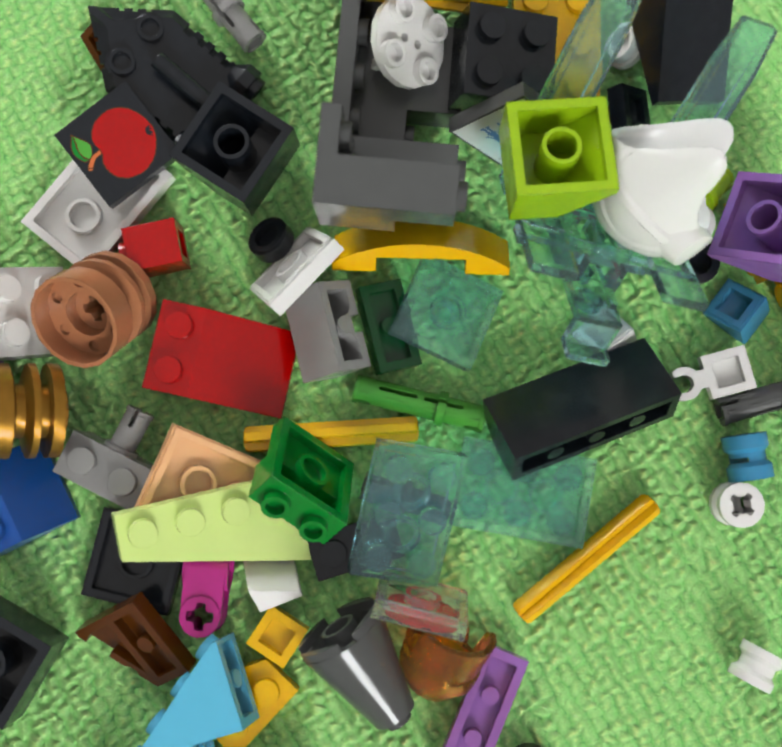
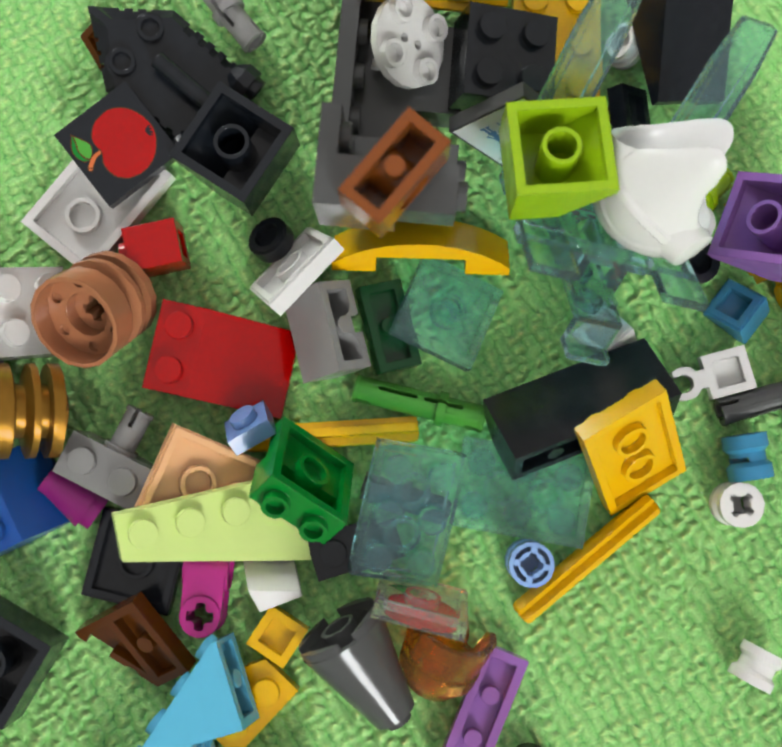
none -> magenta cone [37,469,109,529]
none -> medium blue plate [224,400,277,456]
none -> dark orange brick [337,107,451,238]
none -> light blue wheel [504,538,555,588]
none -> yellow plate [574,379,686,516]

